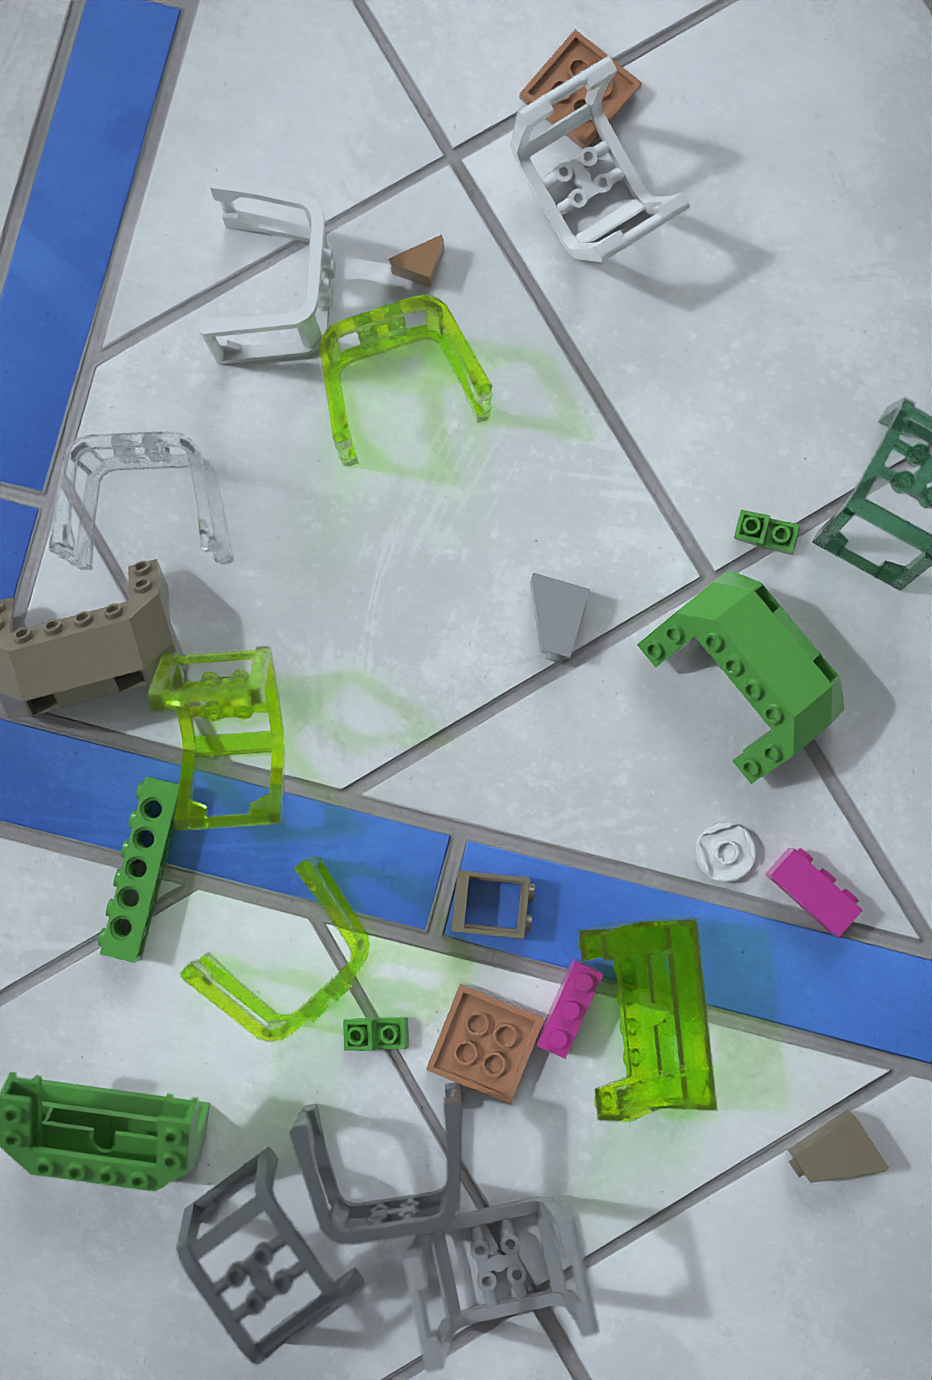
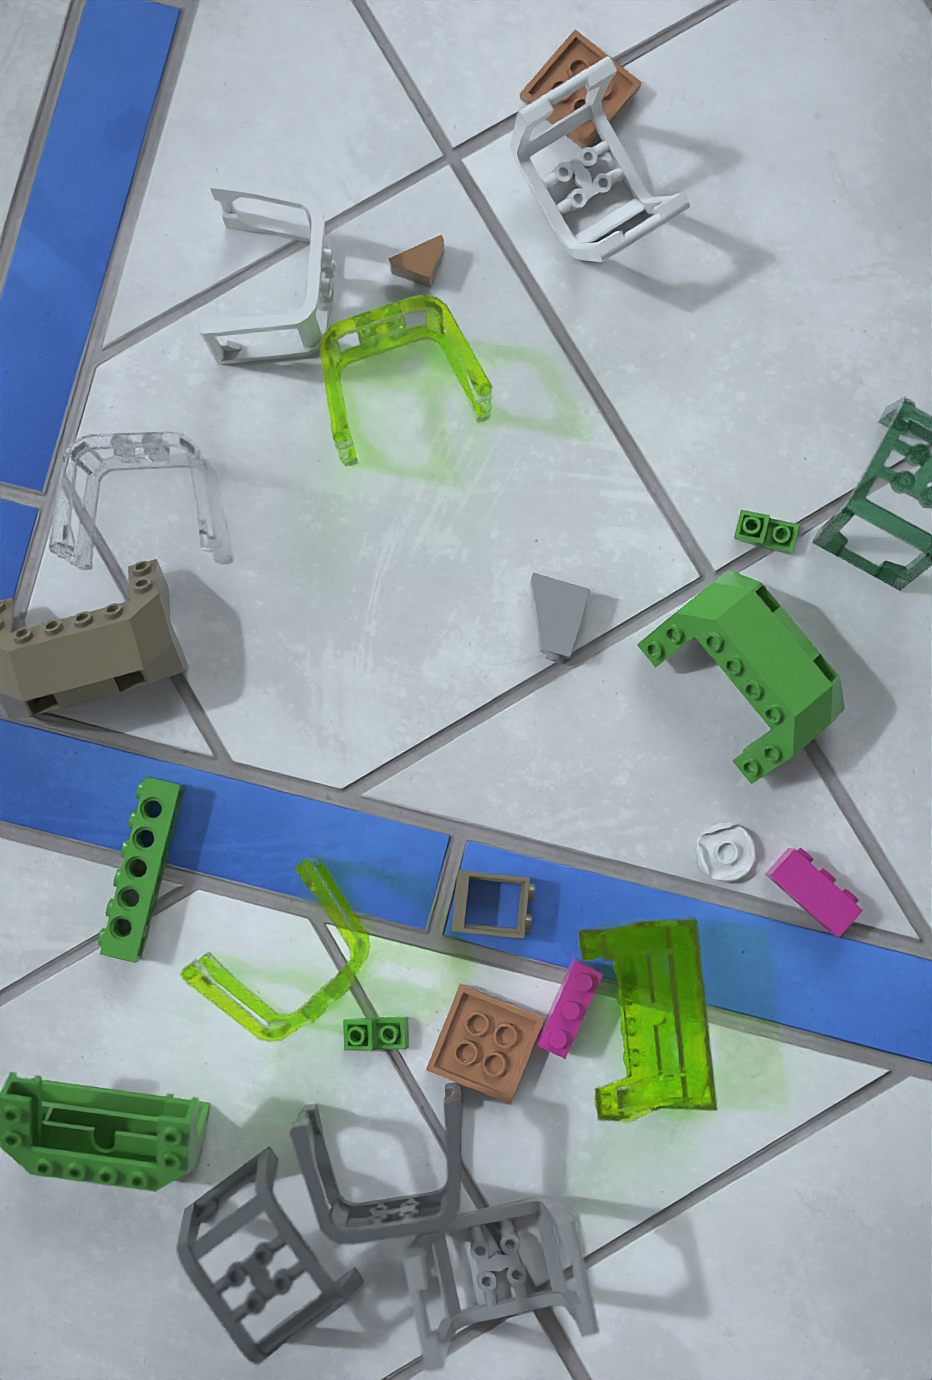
clear neon green windscreen [148,646,285,831] -> none
dark tan slope [788,1110,889,1183] -> none

